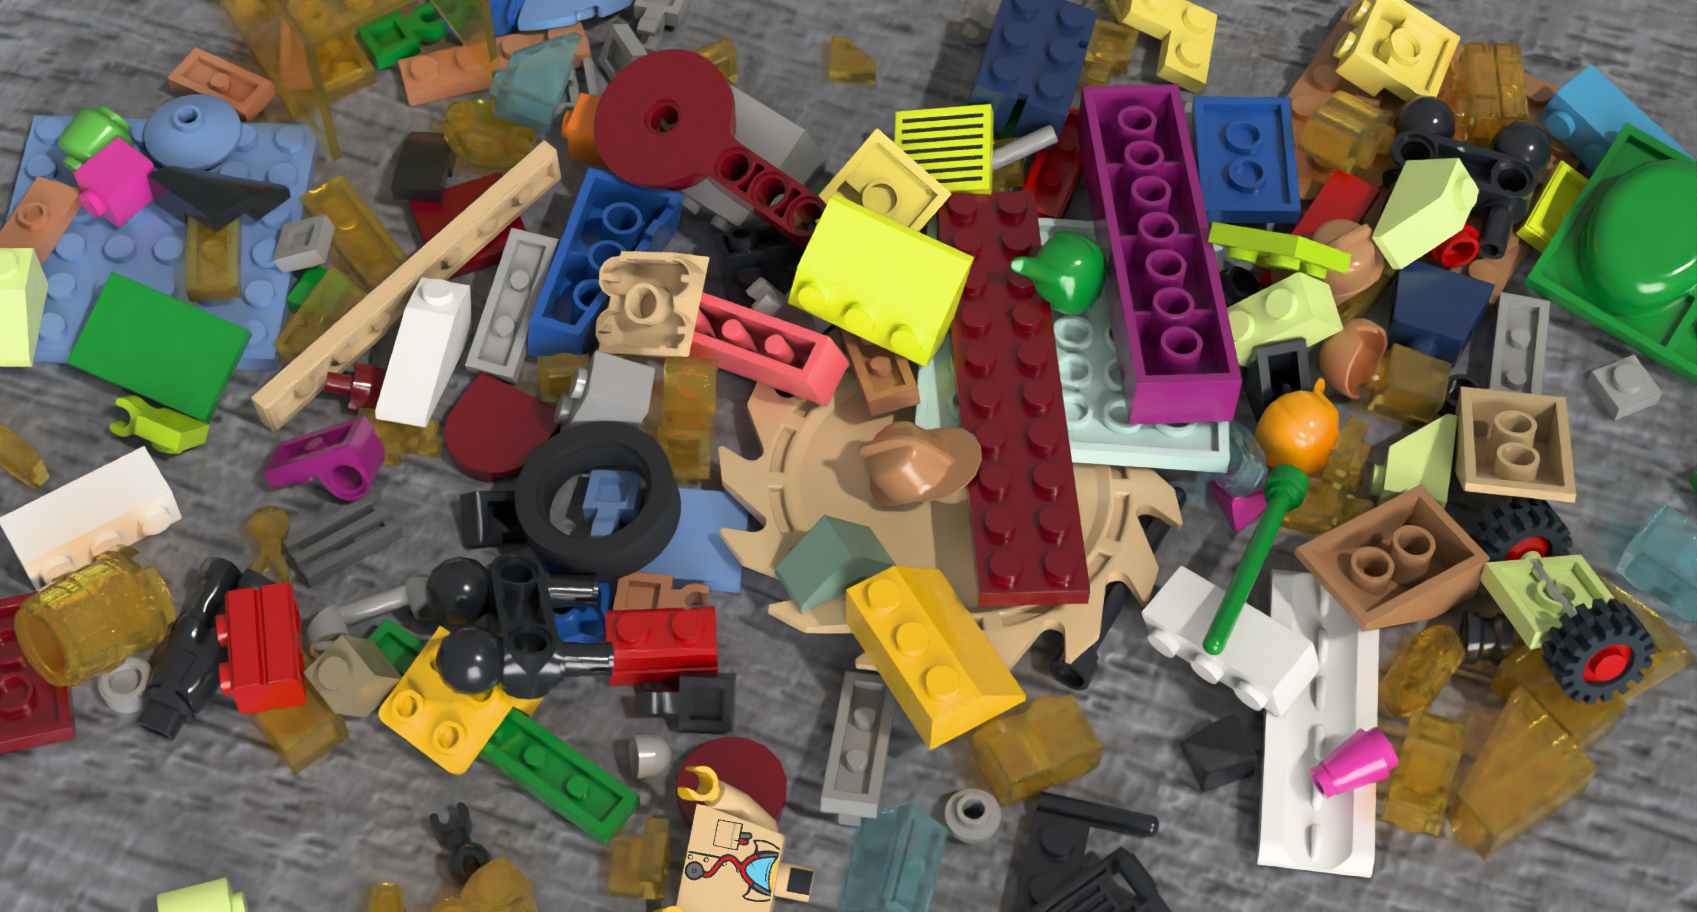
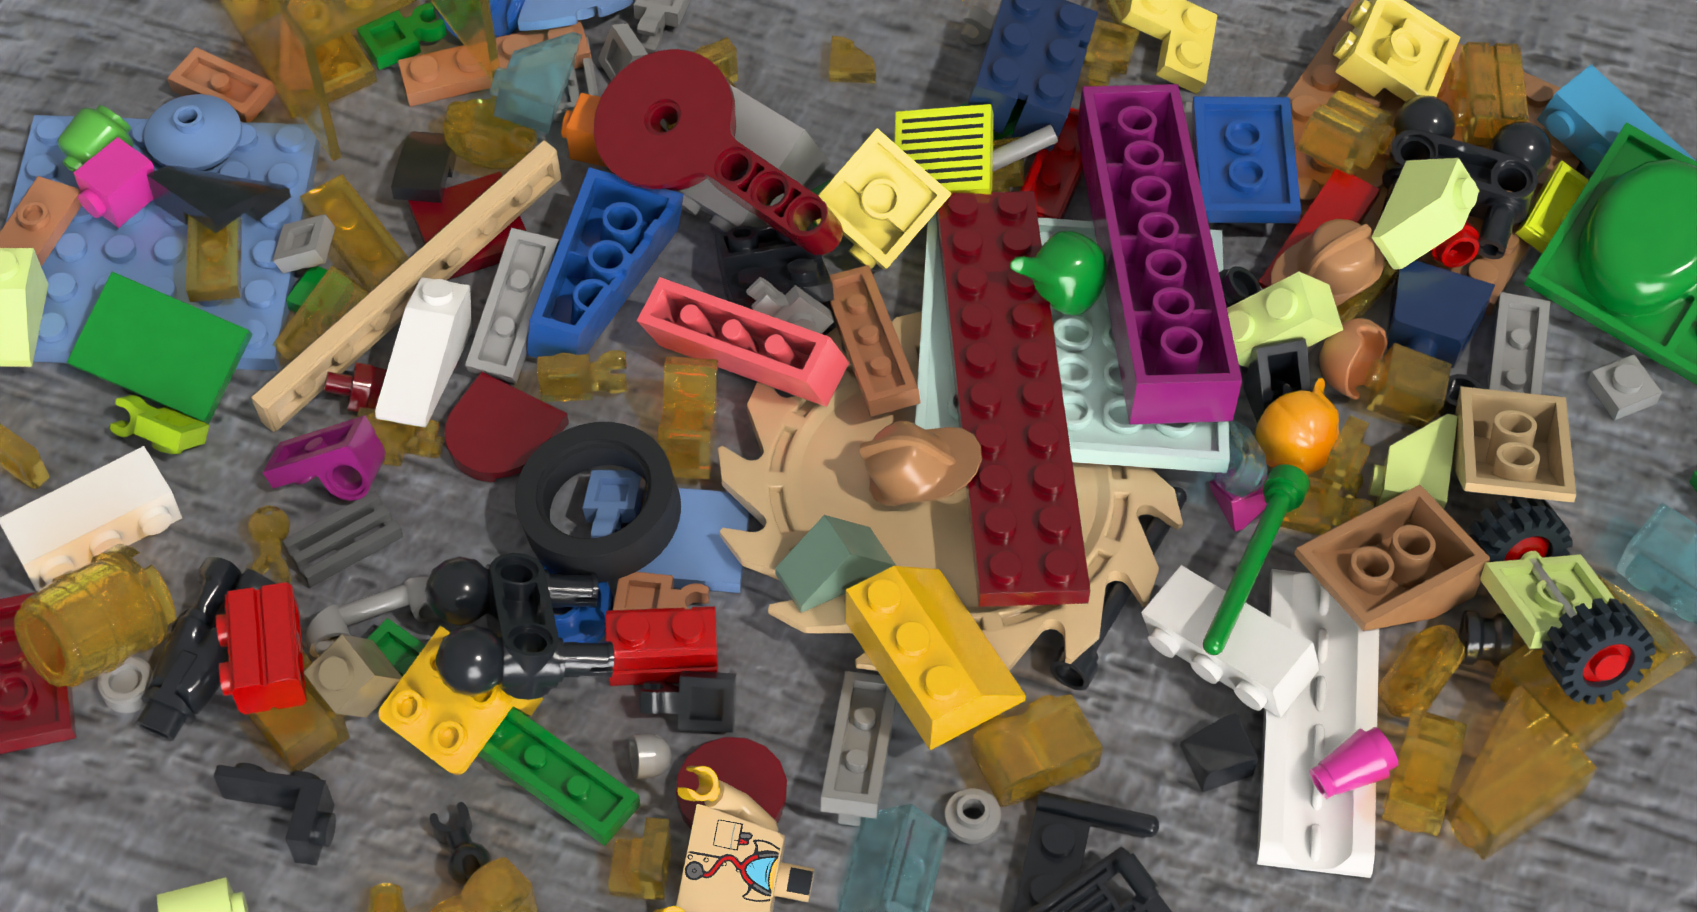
black slope [460,490,527,547] -> none
light grey brick [554,350,655,432] -> none
tan slope [596,251,710,358] -> none
neon yellow slope [788,194,974,367] -> none
lime plate [1208,222,1352,280] -> none
none -> black bracket [214,763,336,866]

